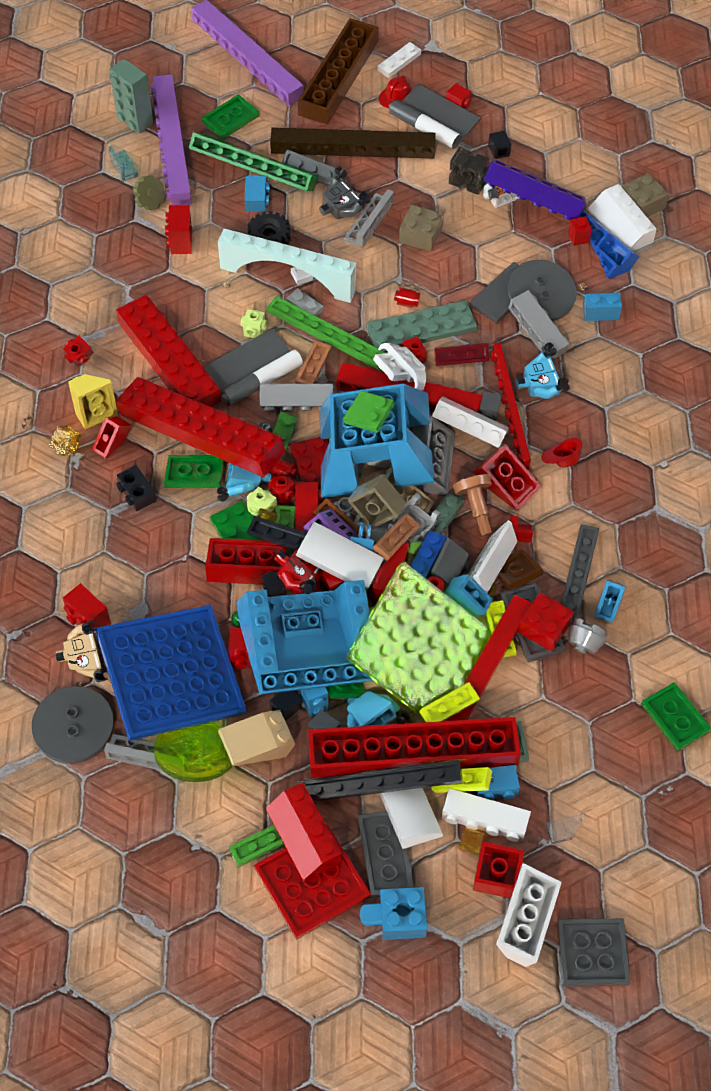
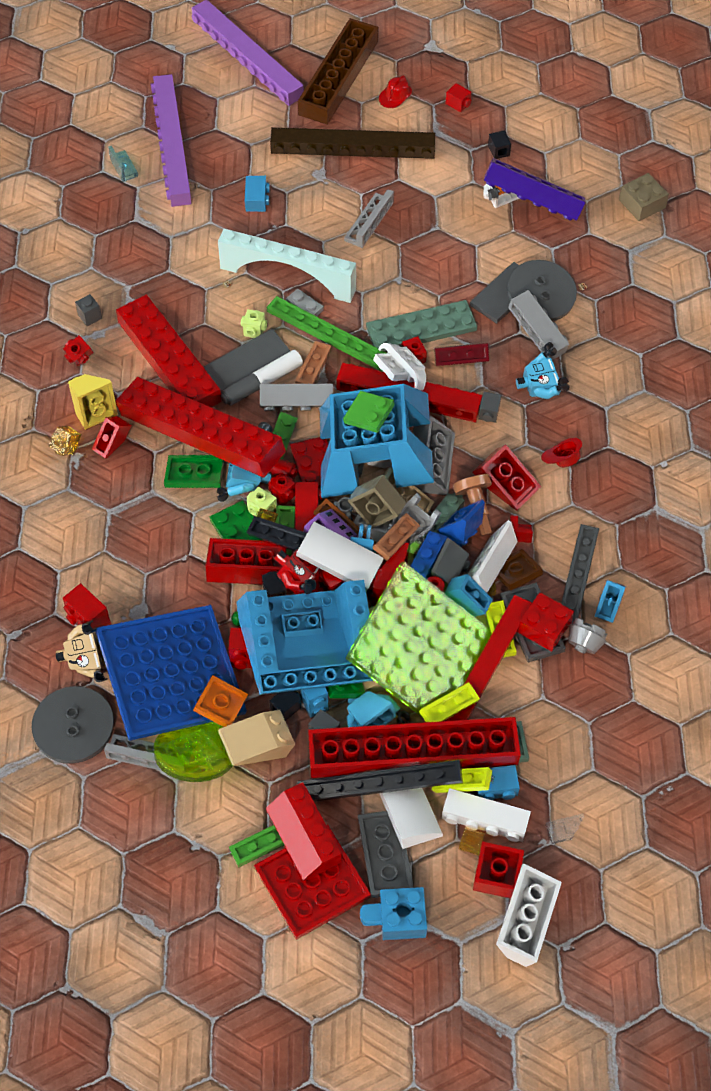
sand green brick [109,59,154,134] -> none
black brick [116,465,156,512] -> none
olive plant [133,175,165,210] -> none
red brick [165,205,192,254] -> none
green brick [189,132,318,191] -> none
green plate [201,94,260,140] -> none
black tyre [247,211,291,245] -> none
dark grey plate [282,150,346,184] -> none
white plate [290,267,313,285] -> none
dark grey torso [319,166,371,219] -> none
white plate [377,42,421,78] -> none
dark grey door [389,84,481,149] -> none
red brick [394,287,420,308] -> none
dark tan brick [399,205,443,252] -> none
white brick [432,396,509,448] -> none
clear smoke brick [449,147,489,195] -> none
red plate [490,342,531,470] -> none
dark grey plate [557,918,630,987] -> none
red brick [568,216,592,246] -> none
blue wedge [580,209,640,279] -> none
dark azure brick [582,293,622,321] -> none
white slope [588,184,656,251] -> none
green plate [641,682,711,752] -> none
none -> dark grey brick [75,294,102,326]
none -> orange plate [193,675,248,727]
none -> blue slope [438,499,485,547]

